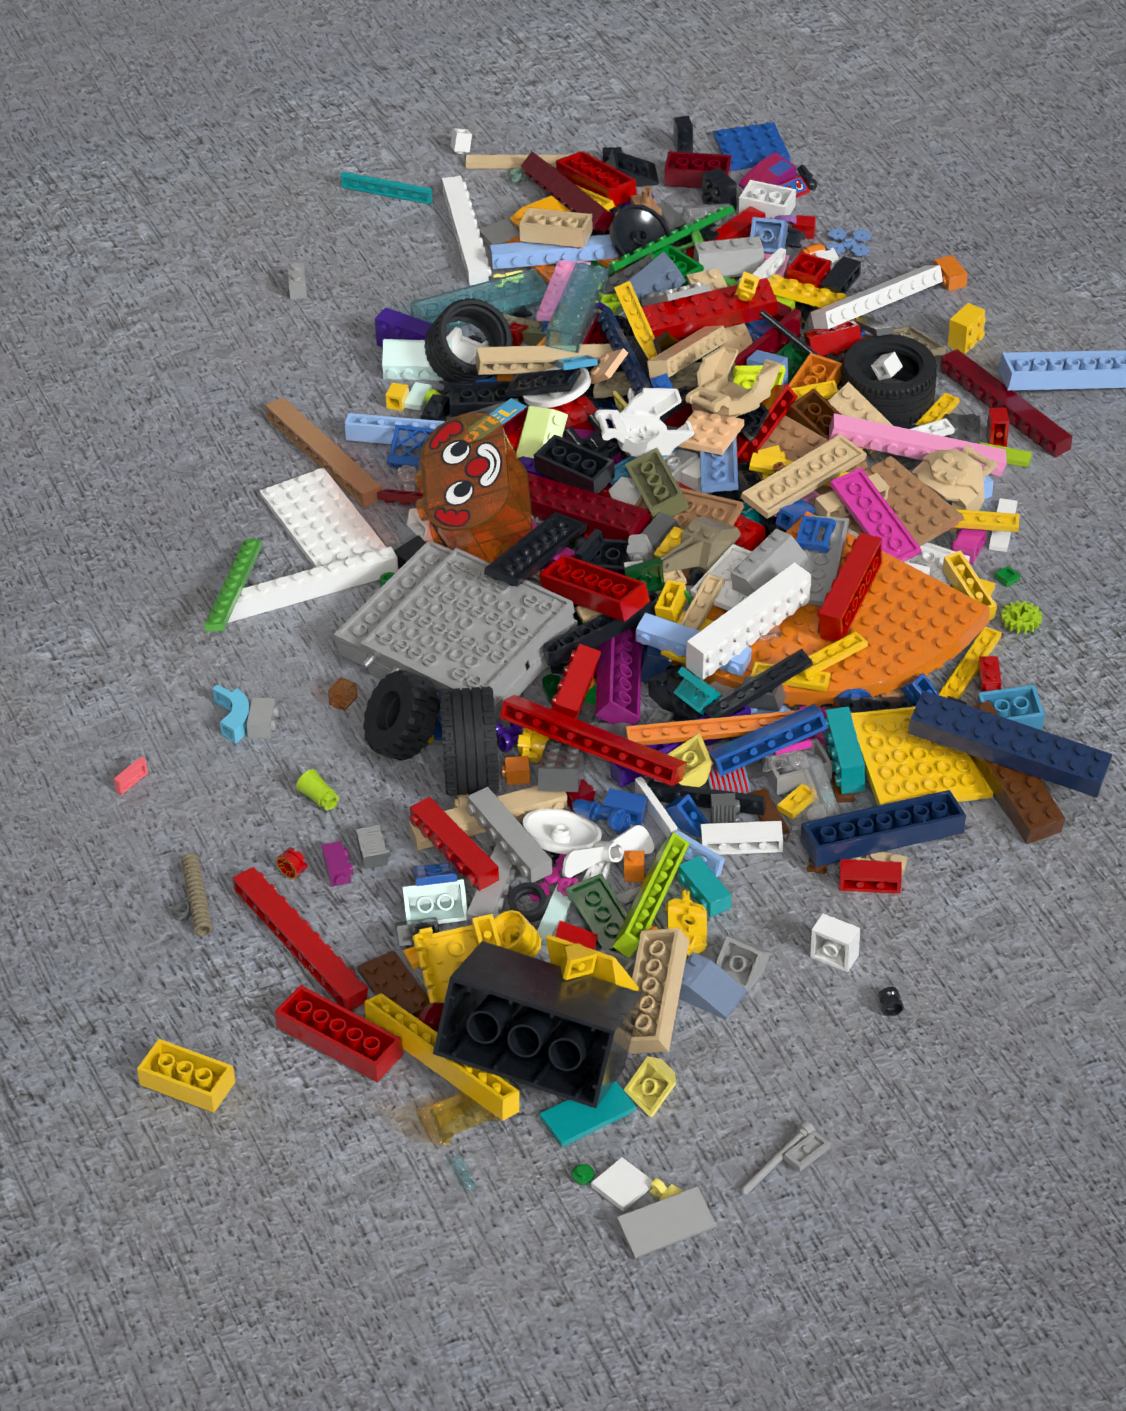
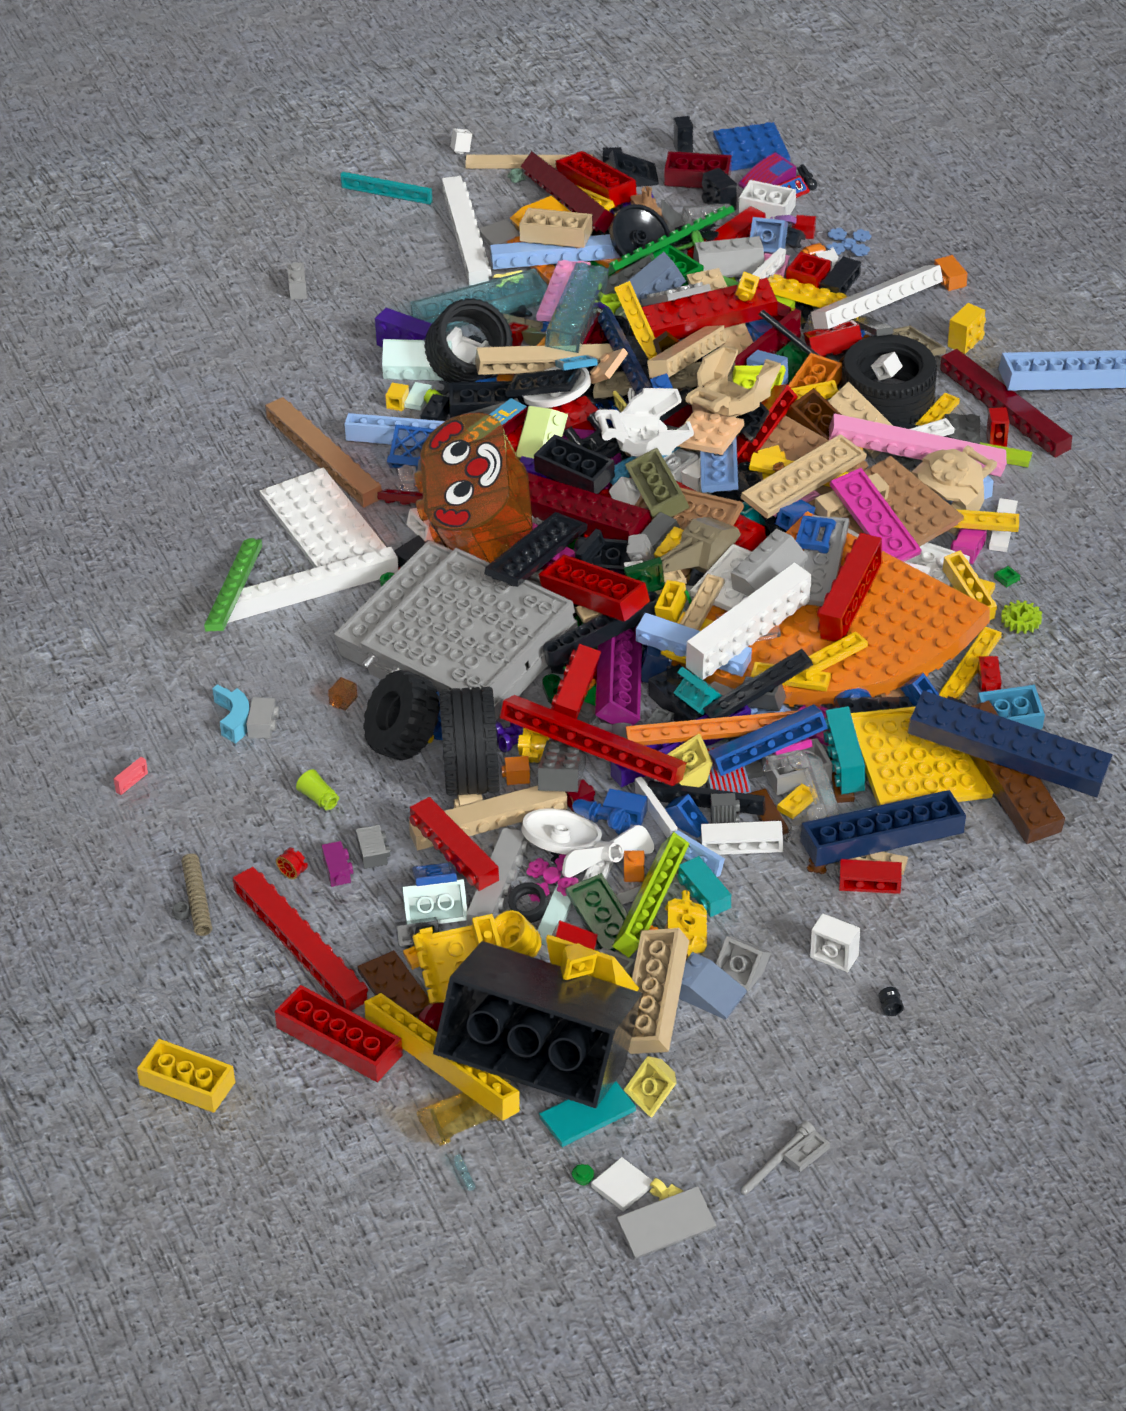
light grey brick [466,787,552,882] -> none

